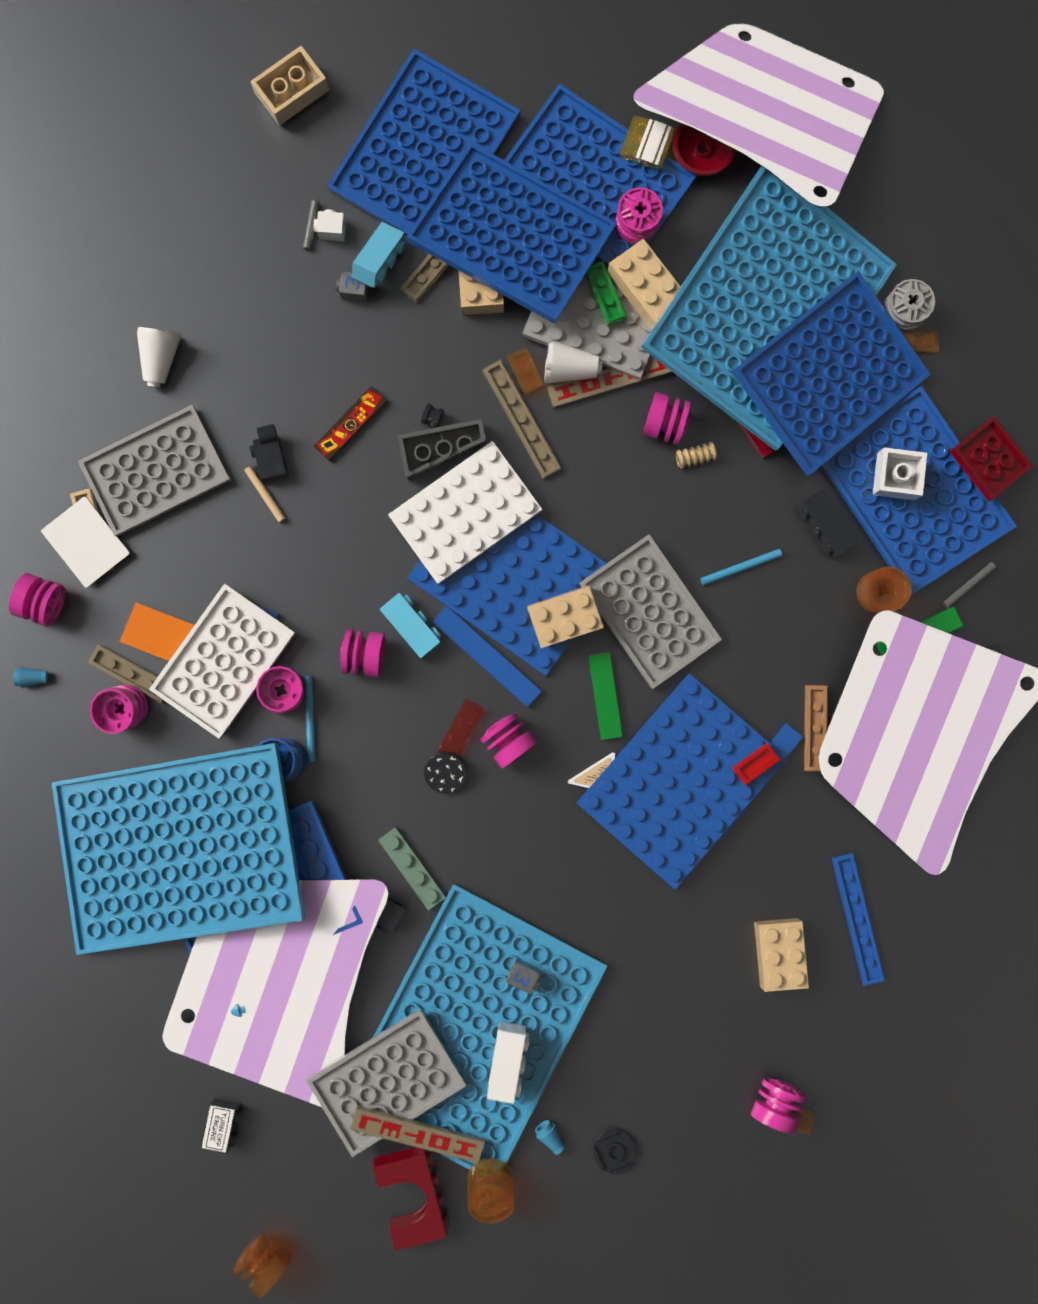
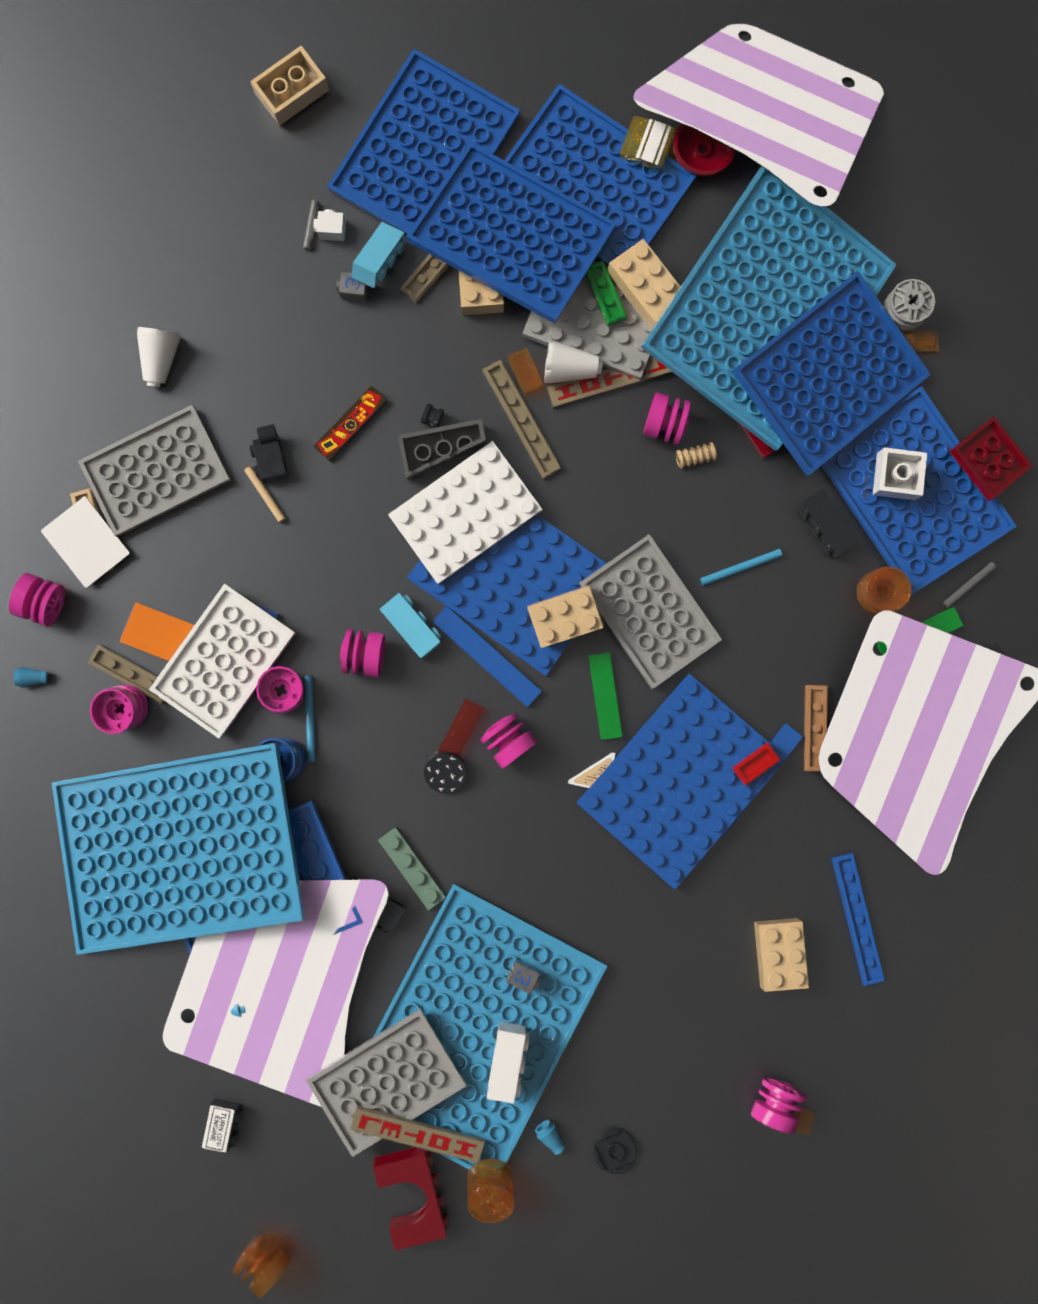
dark pink wheel [616,187,663,244] -> none

